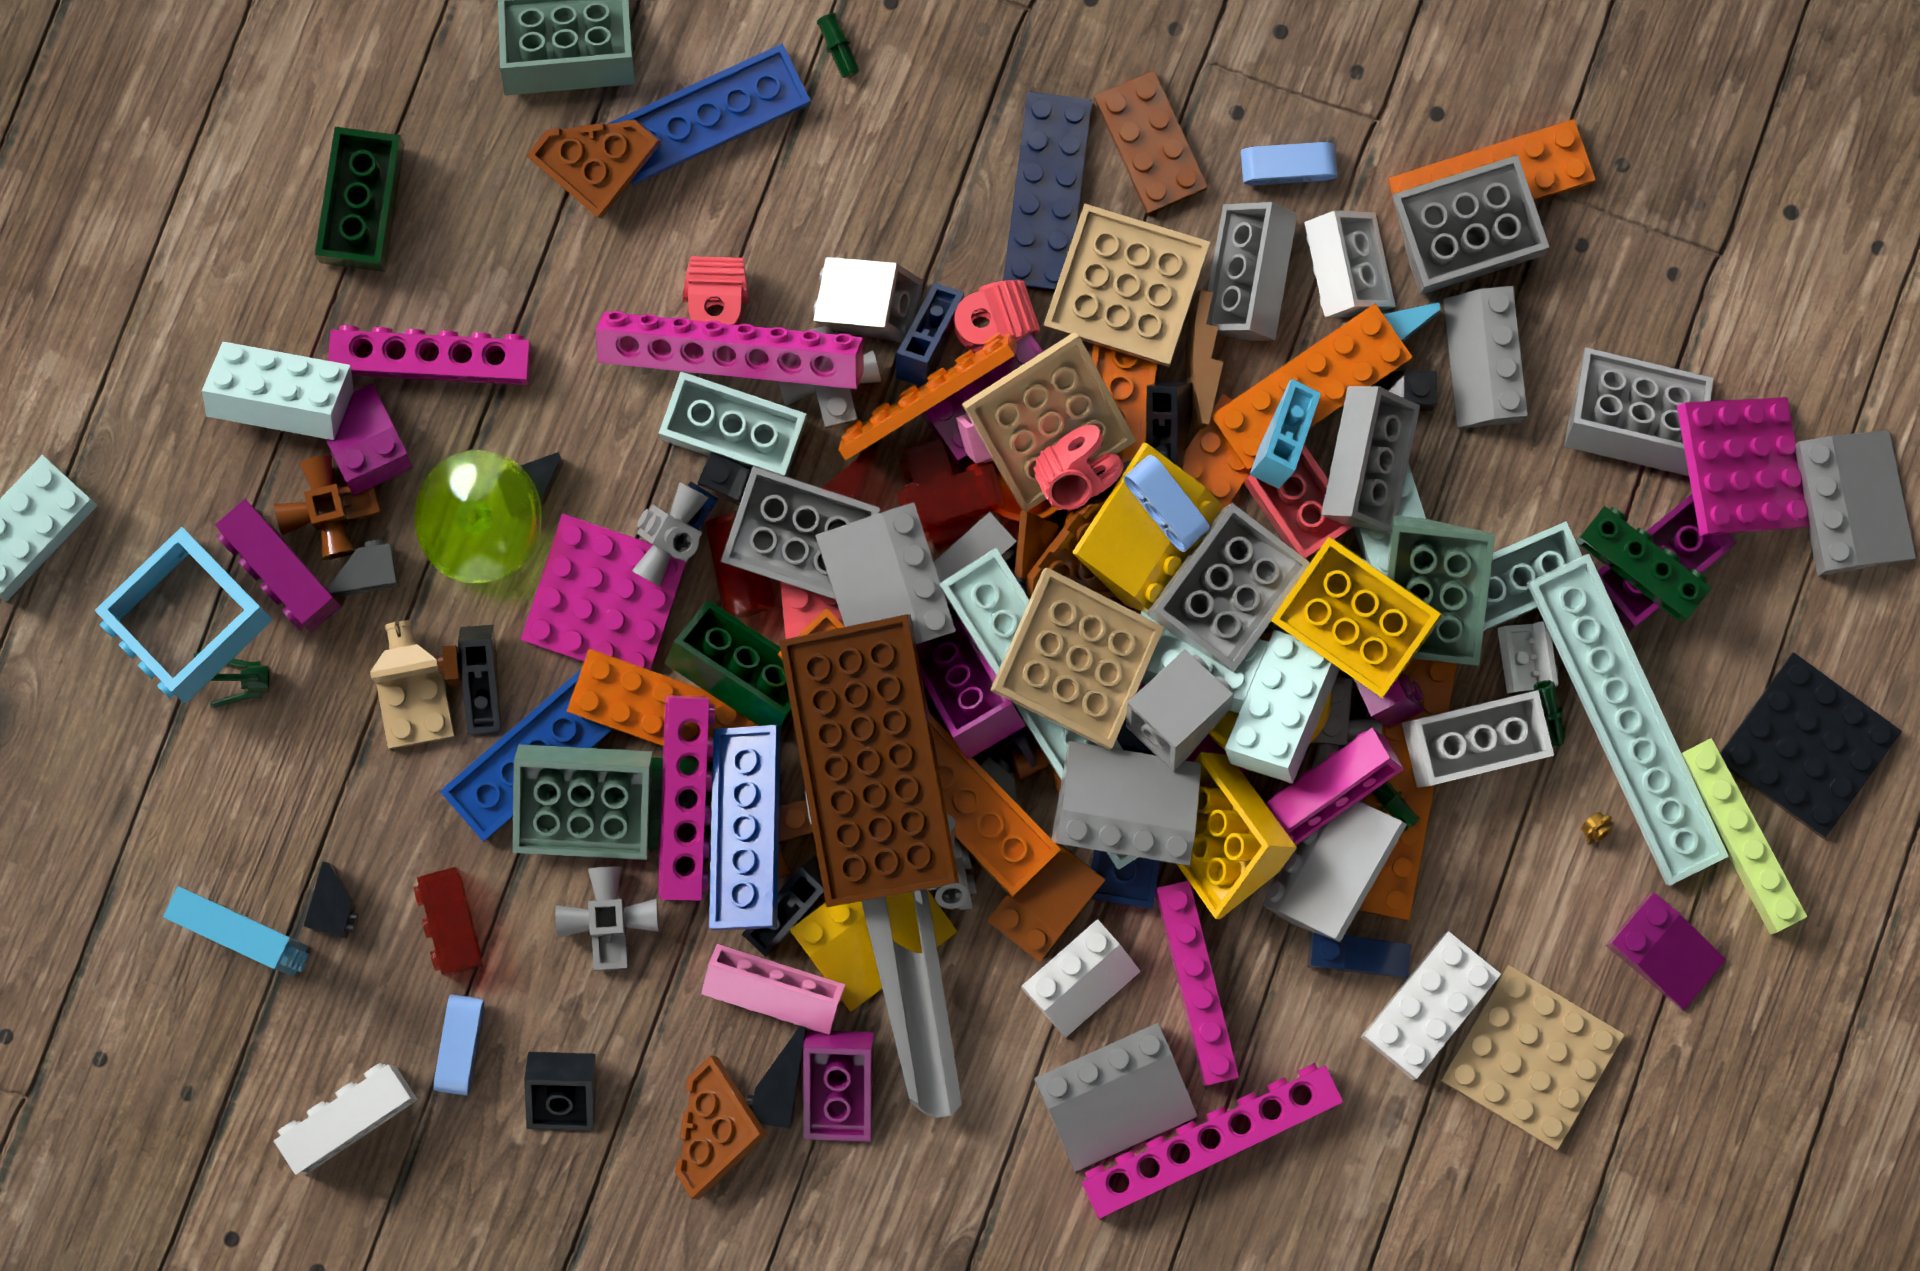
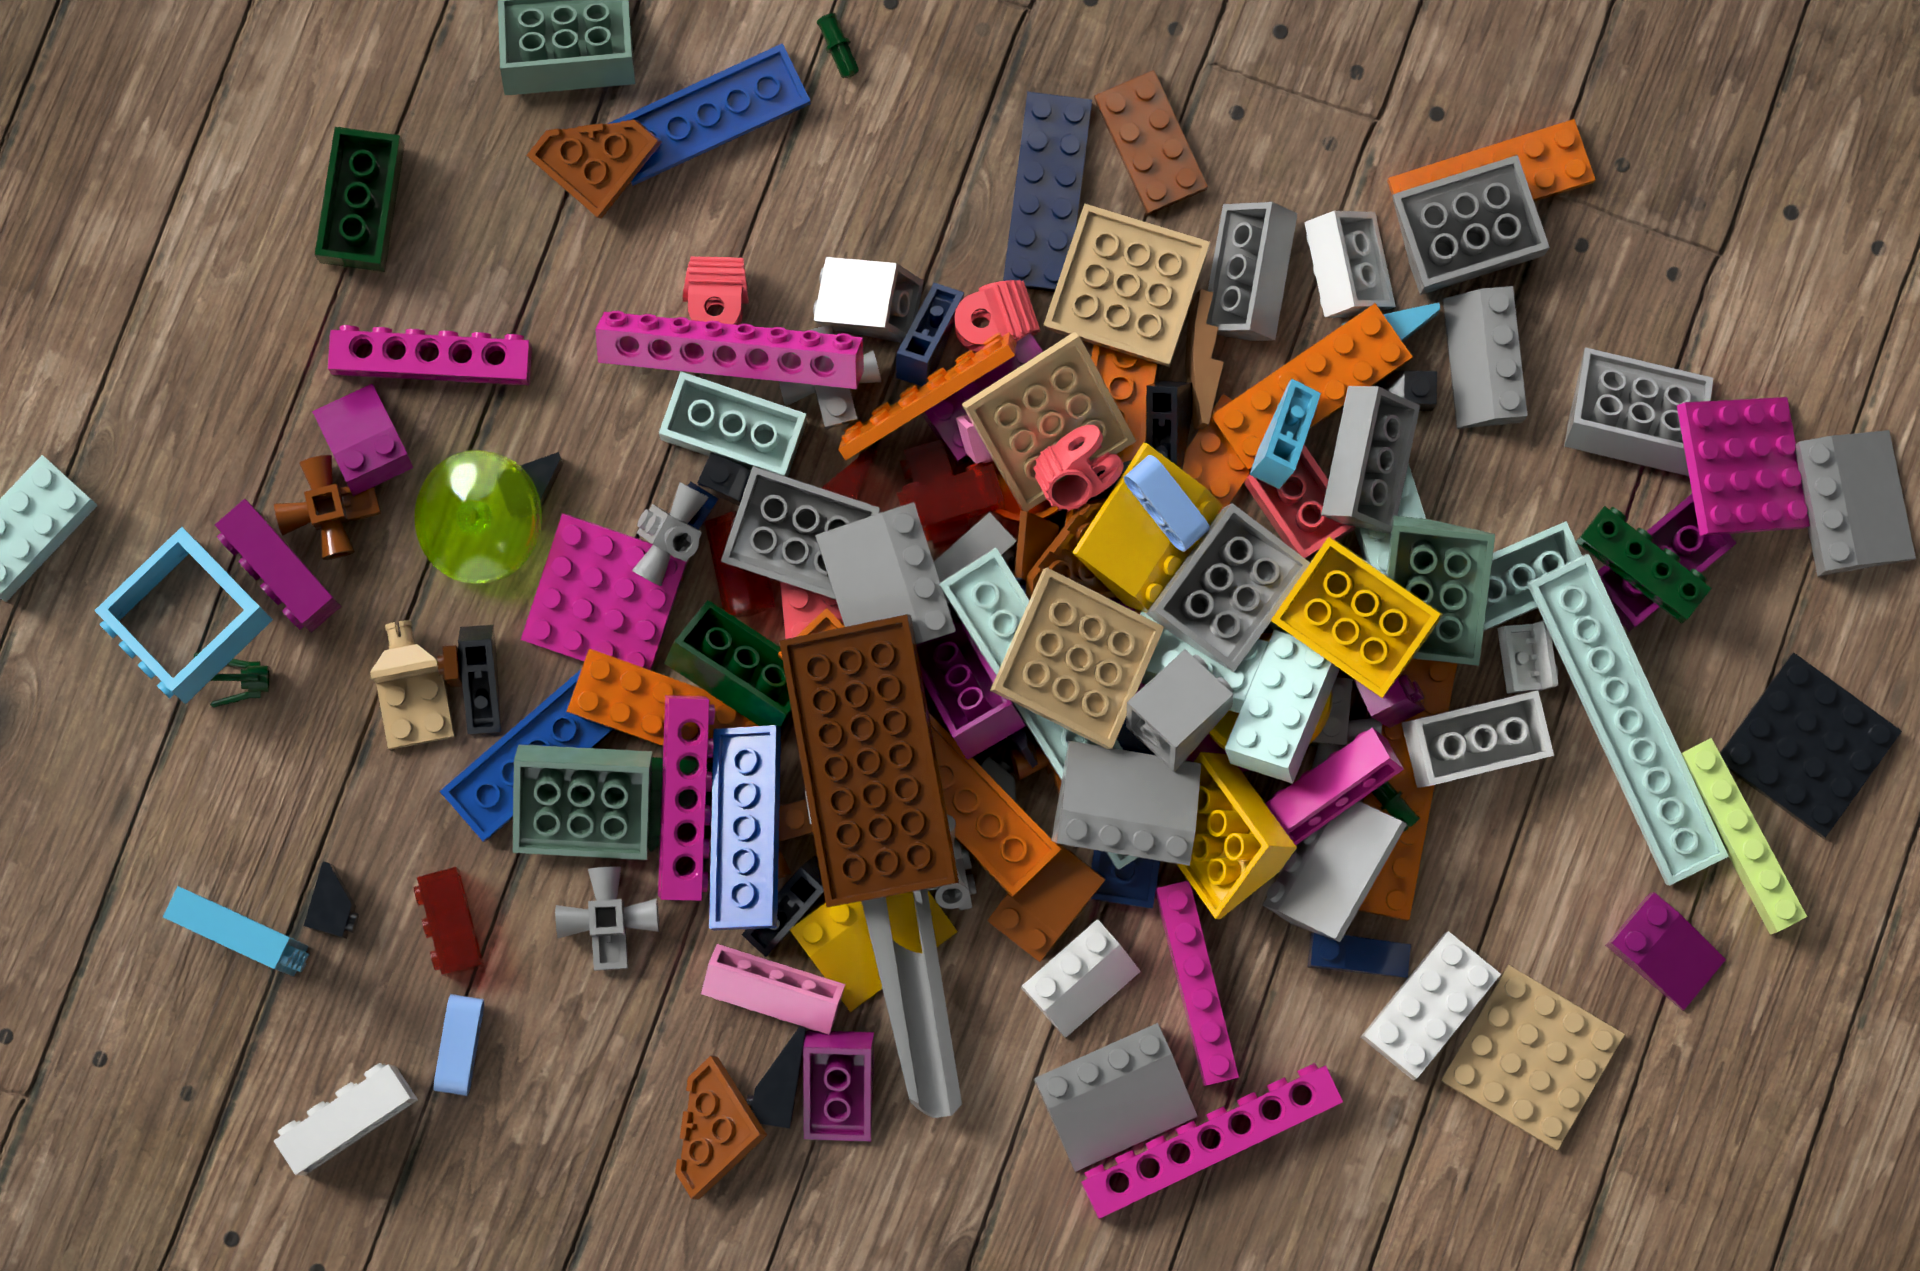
light aqua brick [202,342,354,440] -> none
dark grey slope [329,540,400,598] -> none
black slope [524,1052,596,1131] -> none
light blue beam [1241,142,1338,185] -> none
dark green axle [1533,680,1565,747] -> none
pearl gold plate [1581,812,1613,845] -> none

